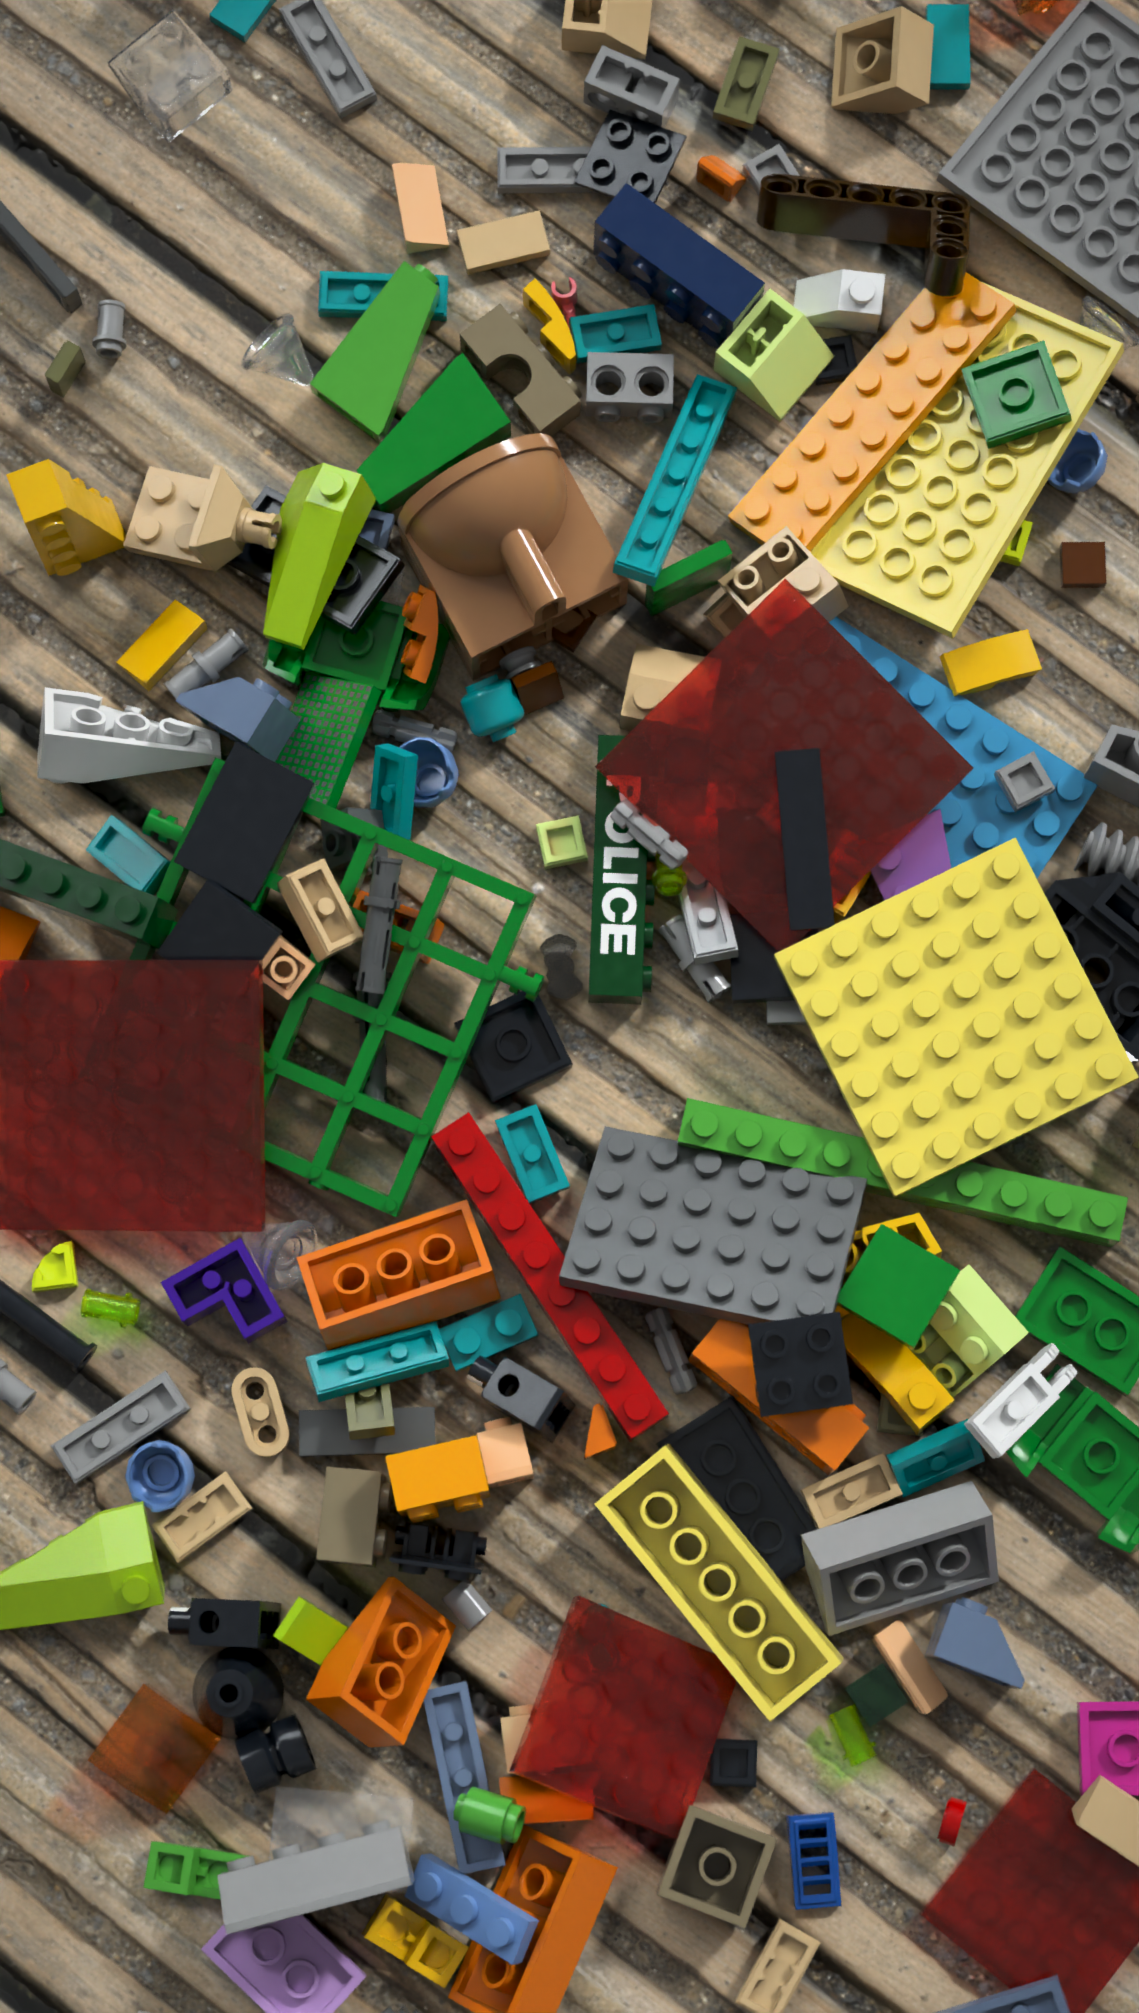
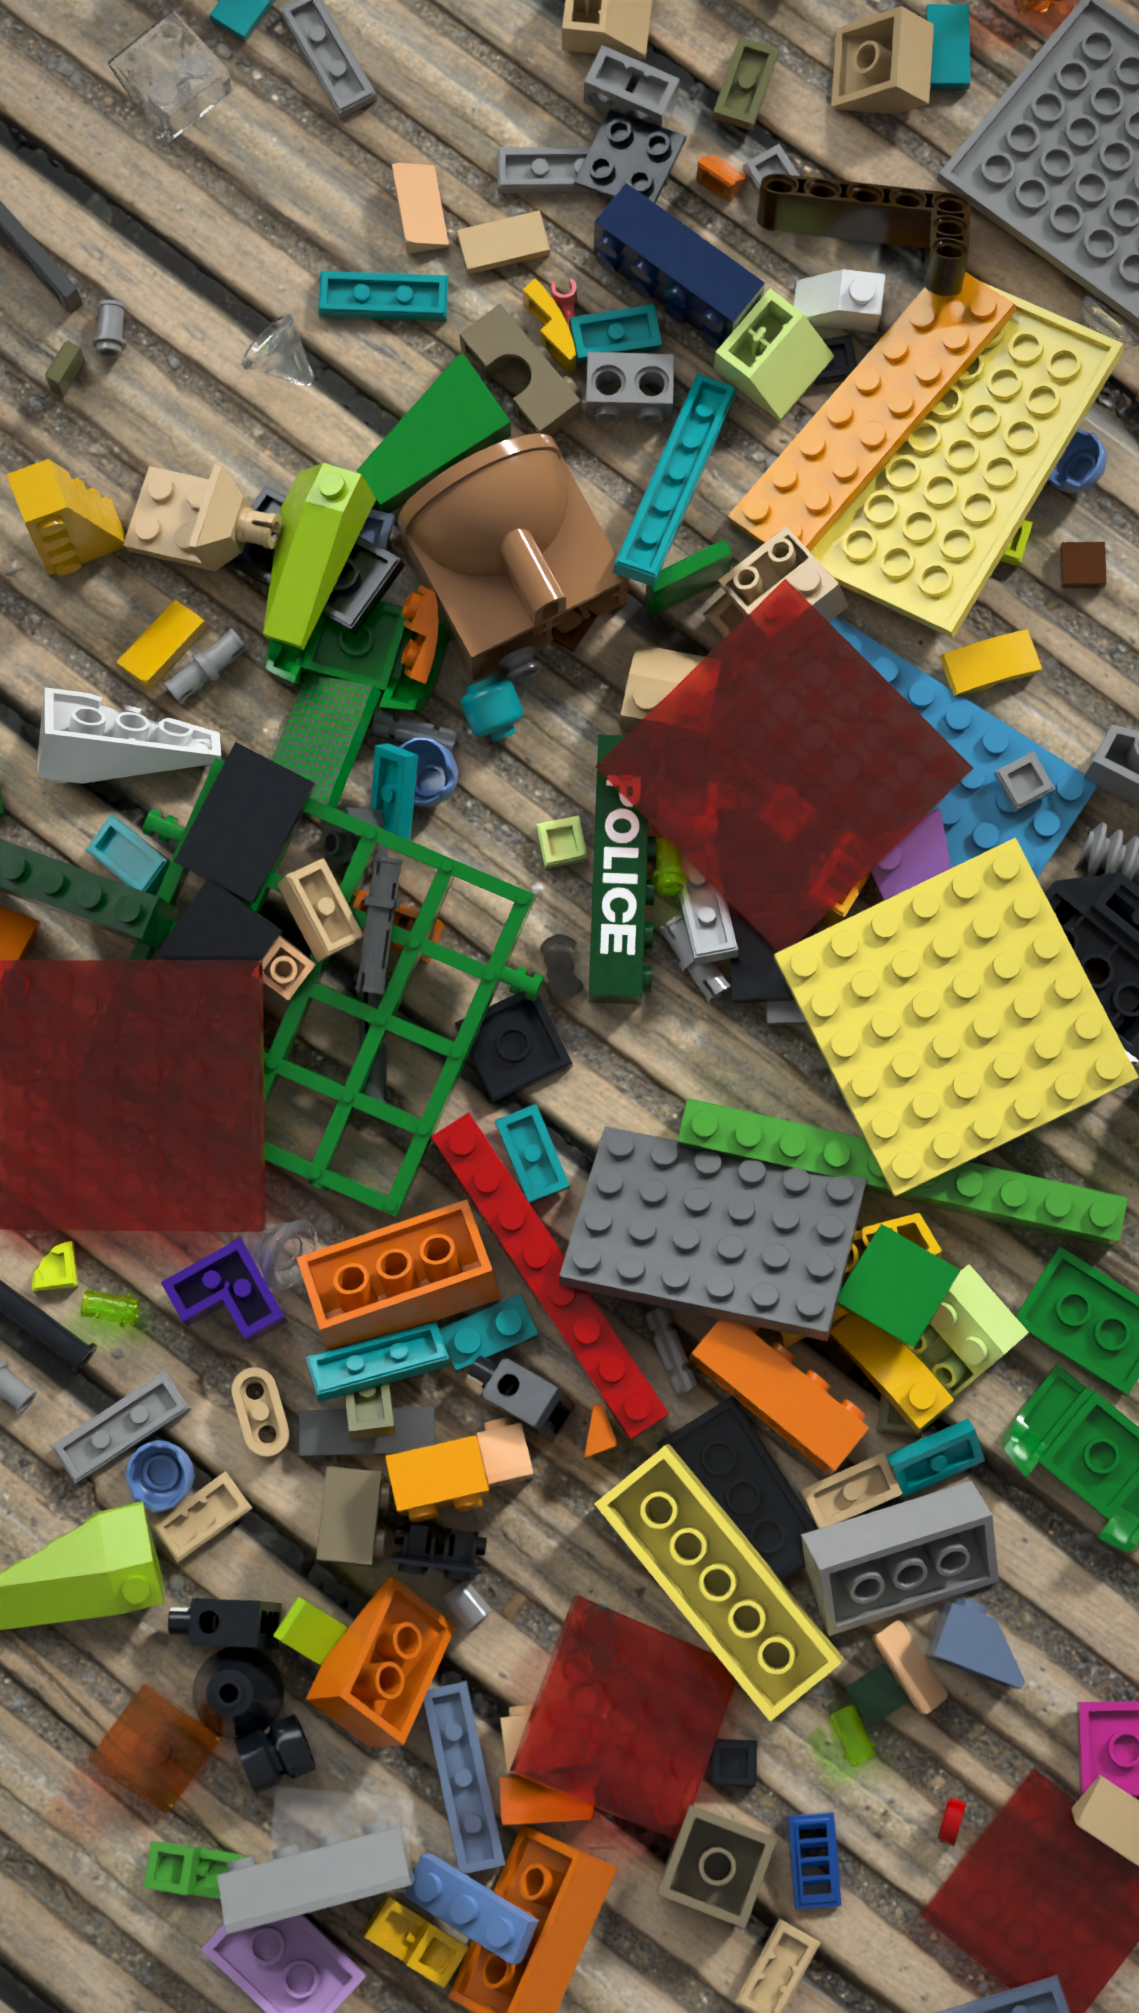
sand blue slope [176,677,300,762] -> none
bright green slope [310,261,440,444] -> none
bright green brick [453,1786,526,1845] -> none
reddish brown tile [511,661,564,715] -> none
light grey axle [610,799,688,870] -> none
black hinge [748,1312,853,1417] -> none
black tile [774,748,835,931] -> none
tile [961,340,1072,449] -> none
white hinge [964,1343,1078,1459] -> none

